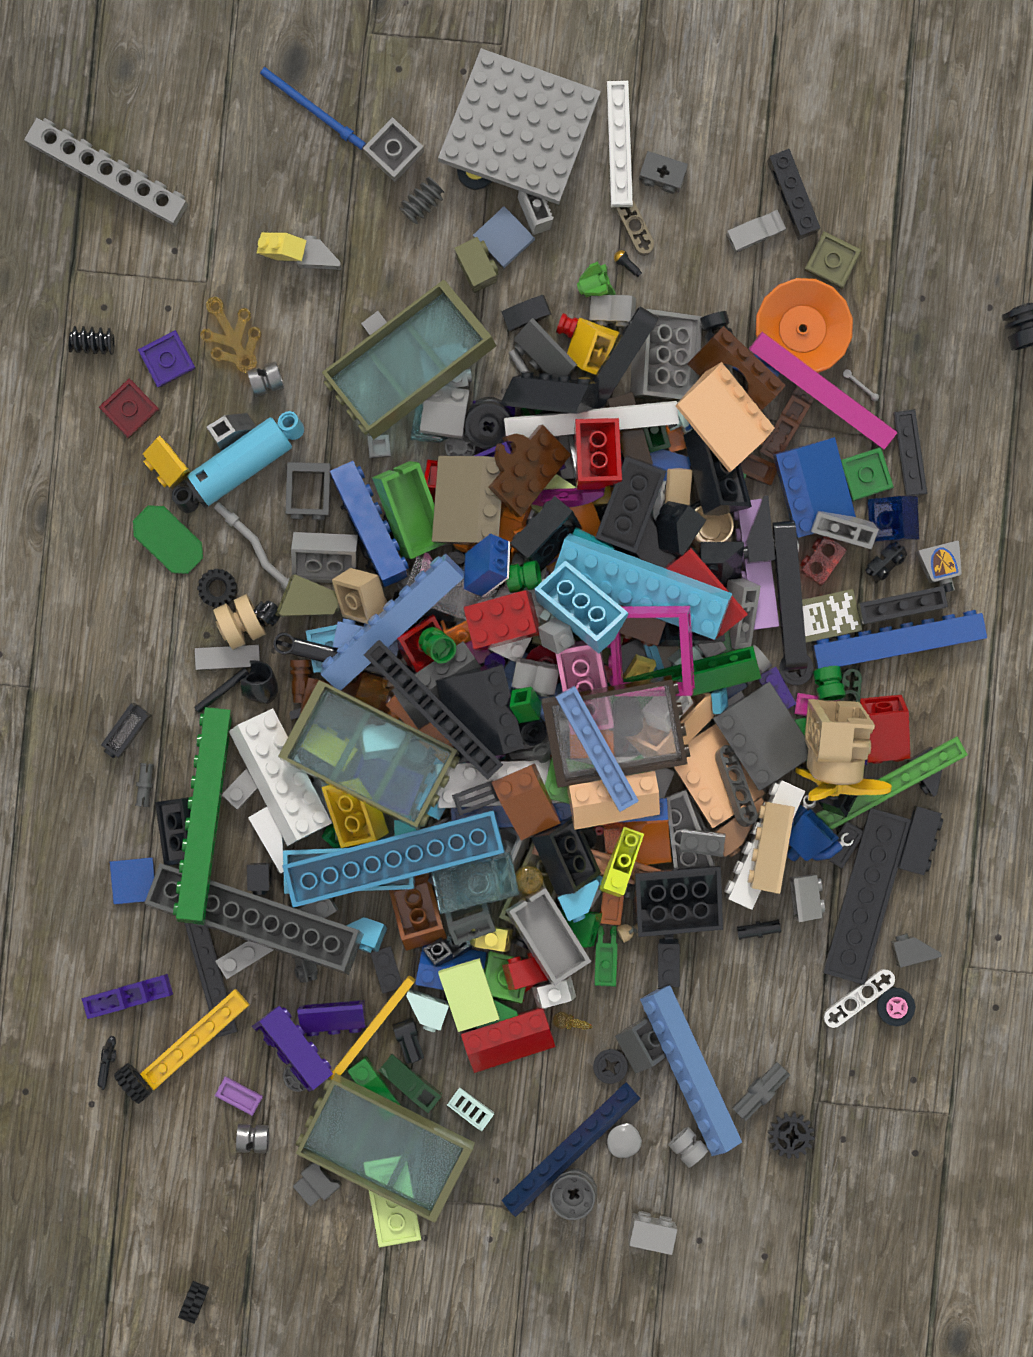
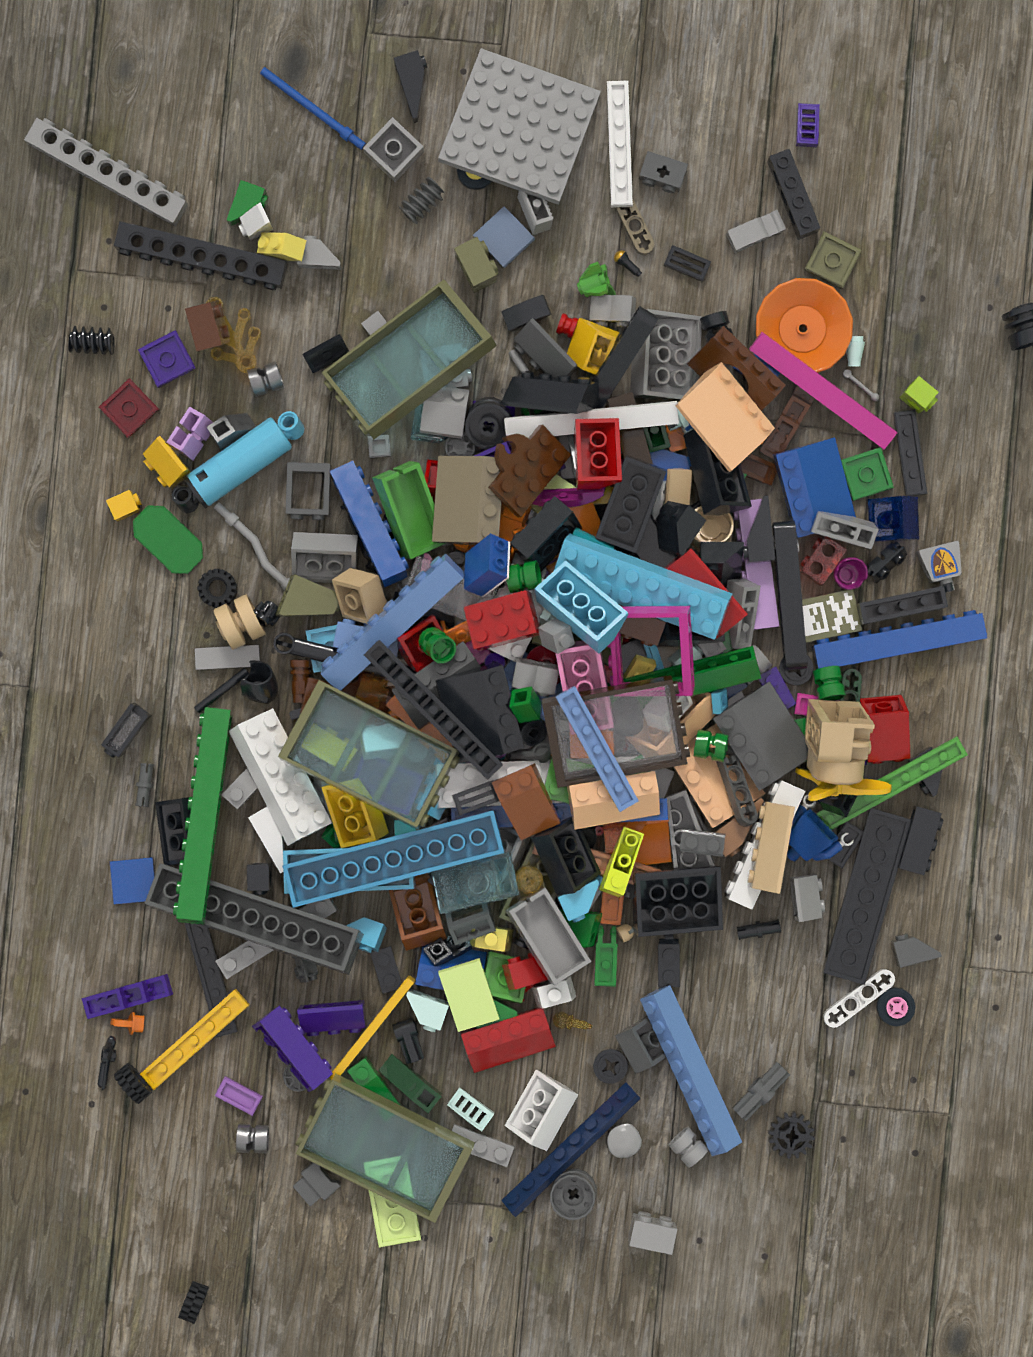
none -> yellow brick [106,490,142,522]
none -> orange piece [110,1012,144,1035]
none -> black brick [114,221,288,291]
none -> lavender piece [166,407,213,461]
none -> reddish brown brick [185,300,230,351]
none -> green slope [227,180,269,226]
none -> white slope [238,203,273,241]
none -> black plate [302,334,349,373]
none -> black slope [394,50,428,123]
none -> light grey plate [447,1124,515,1167]
none -> white slope [505,1070,578,1151]
none -> black tile [663,245,711,282]
none -> green wheel [694,729,729,762]
none -> dark purple slope [796,103,820,148]
none -> magenta hair [833,557,868,590]
none -> light aqua cone [846,336,865,366]
none -> lime brick [899,376,939,414]

